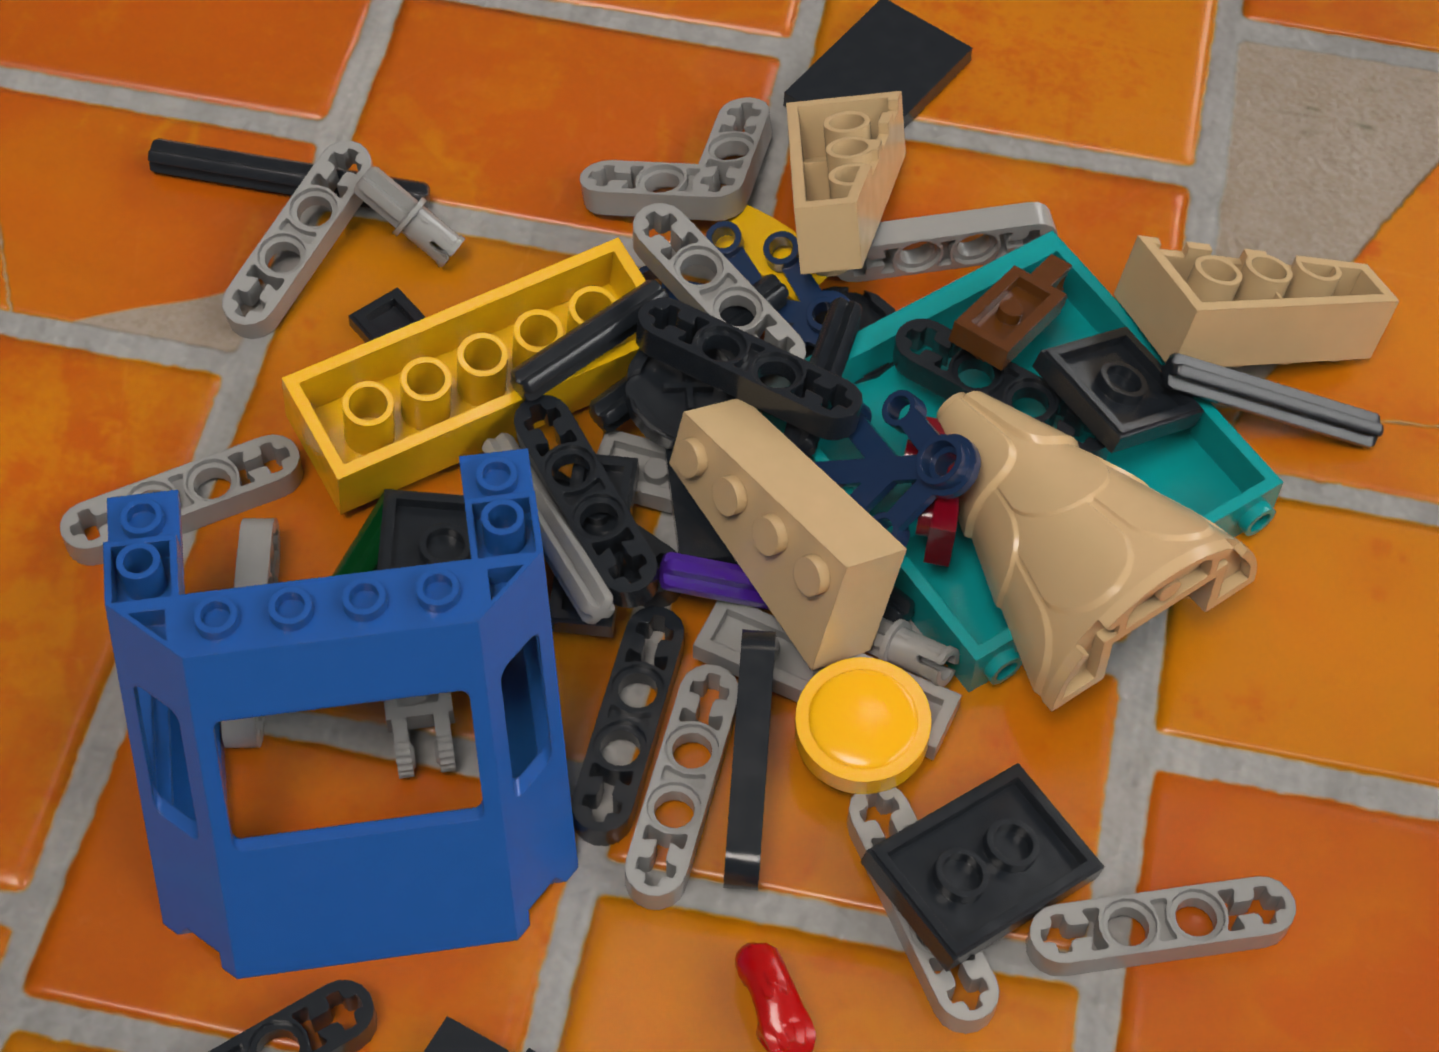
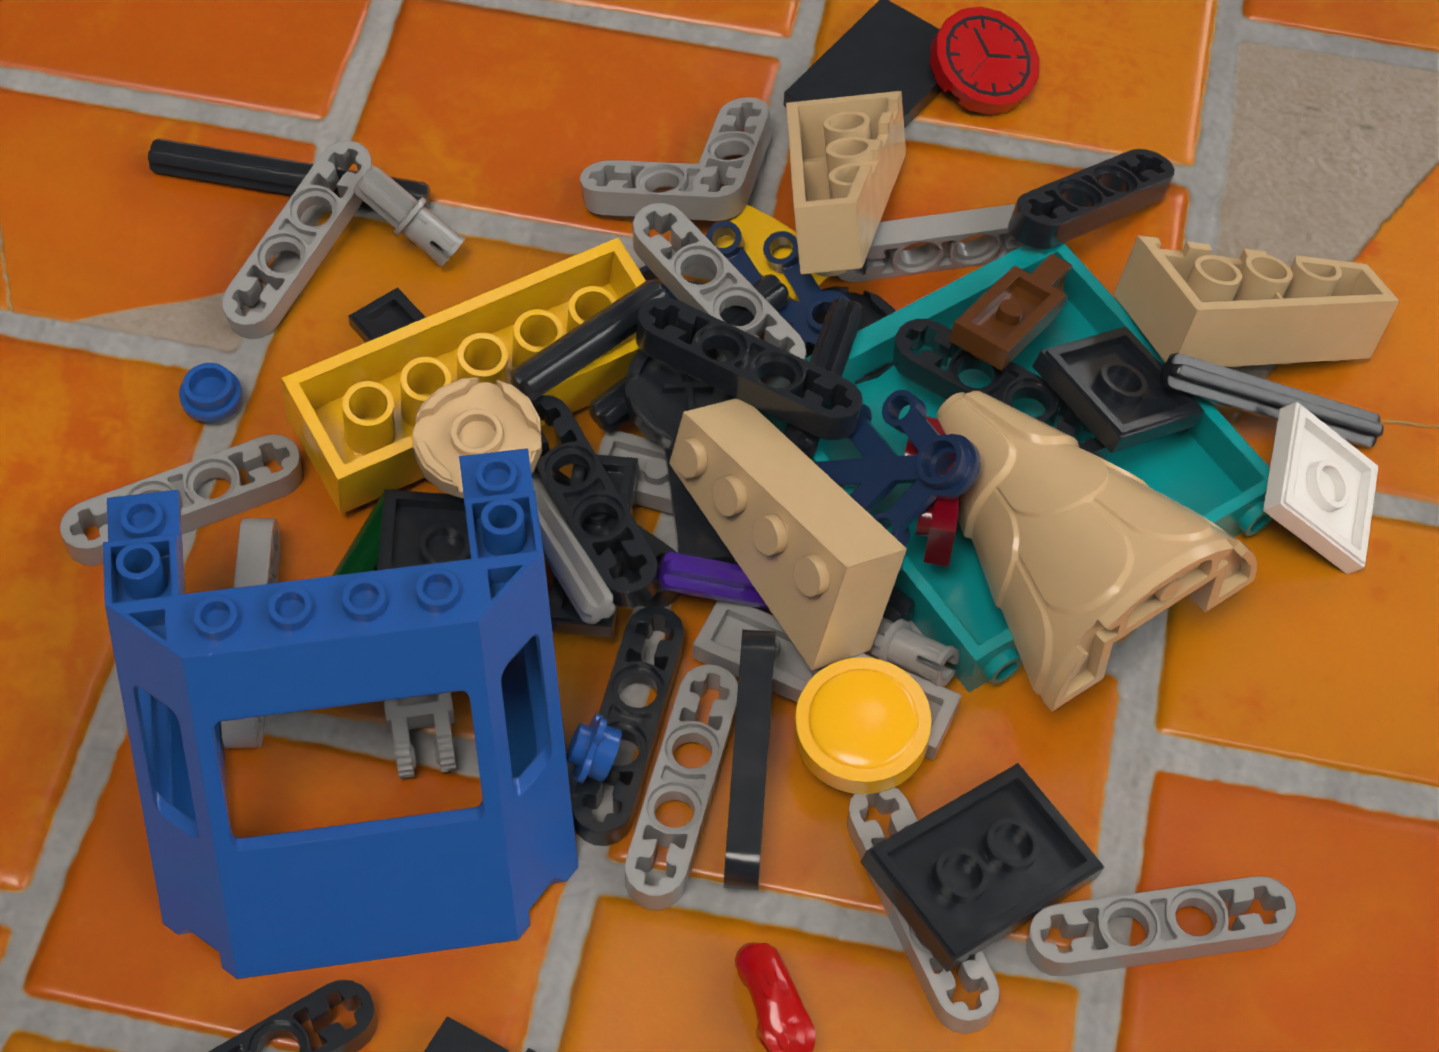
none -> blue plate [179,363,242,422]
none -> tan tile [413,378,542,499]
none -> blue plate [566,713,622,783]
none -> red tile [930,7,1040,115]
none -> black beam [1008,149,1175,249]
none -> white tile [1263,402,1378,574]

